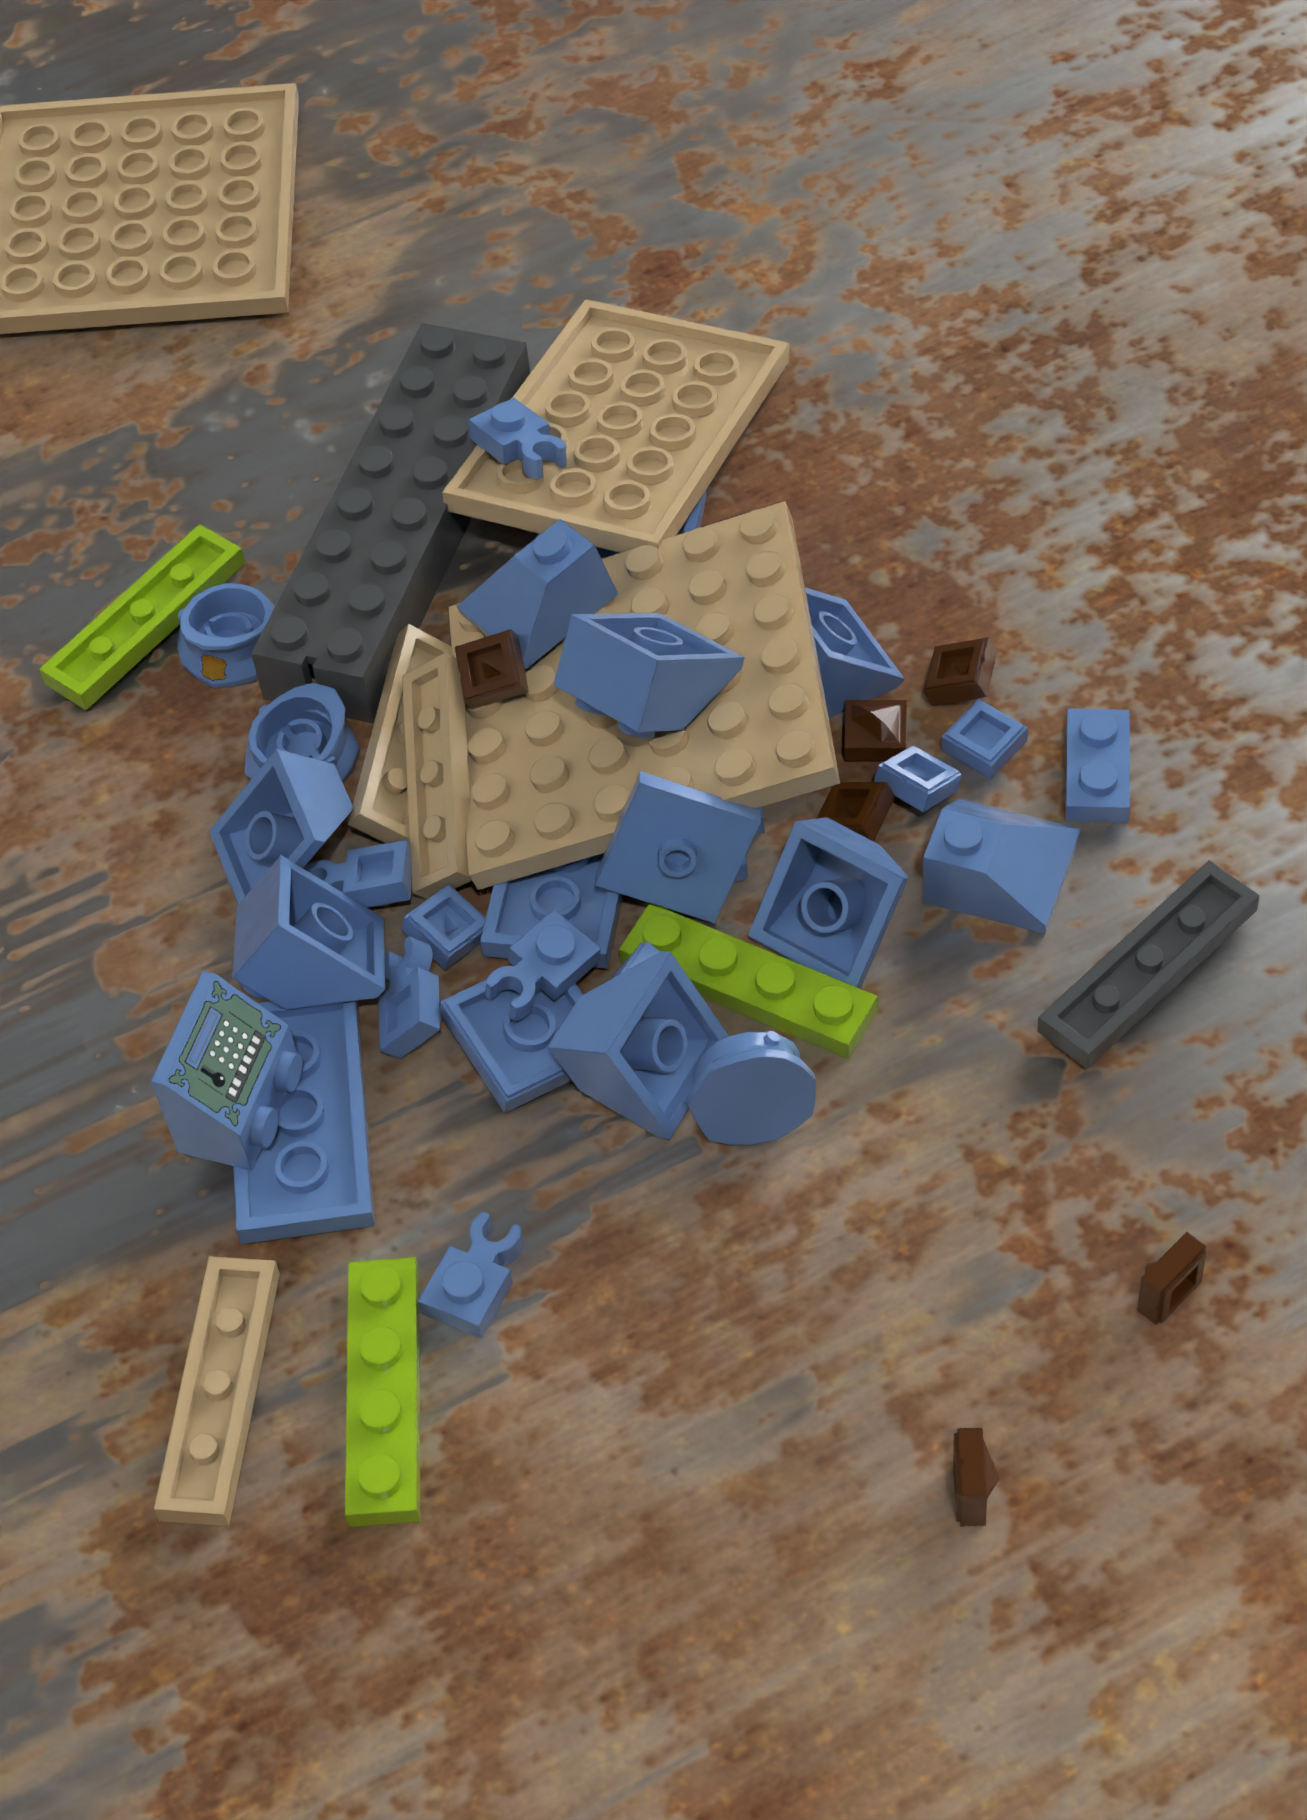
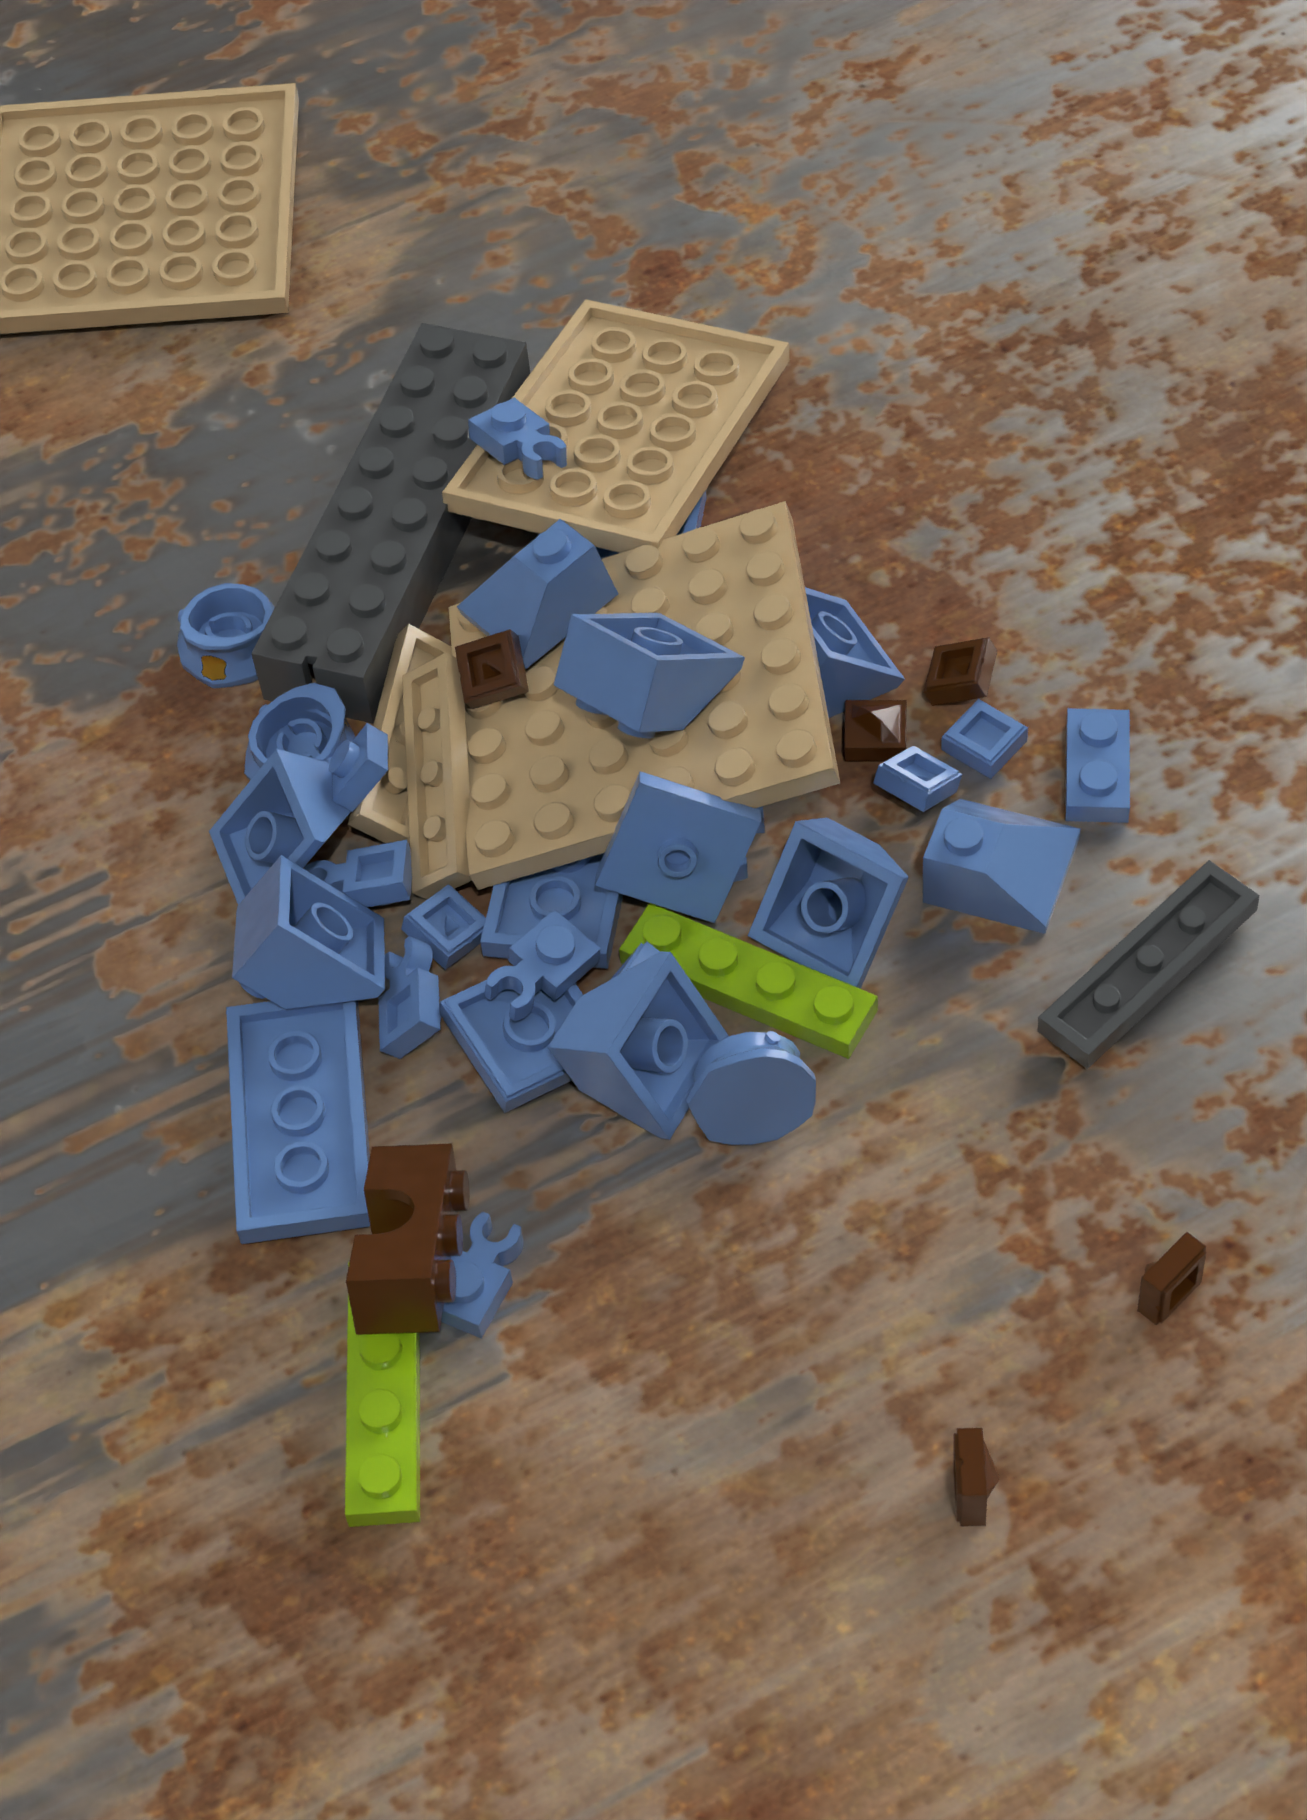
lime plate [39,524,246,710] -> none
medium blue slope [151,971,303,1171] -> none
tan plate [154,1256,280,1526] -> none
reddish brown tile [816,782,895,842] -> none
none -> medium blue plate [329,723,388,812]
none -> reddish brown arch [346,1143,470,1335]

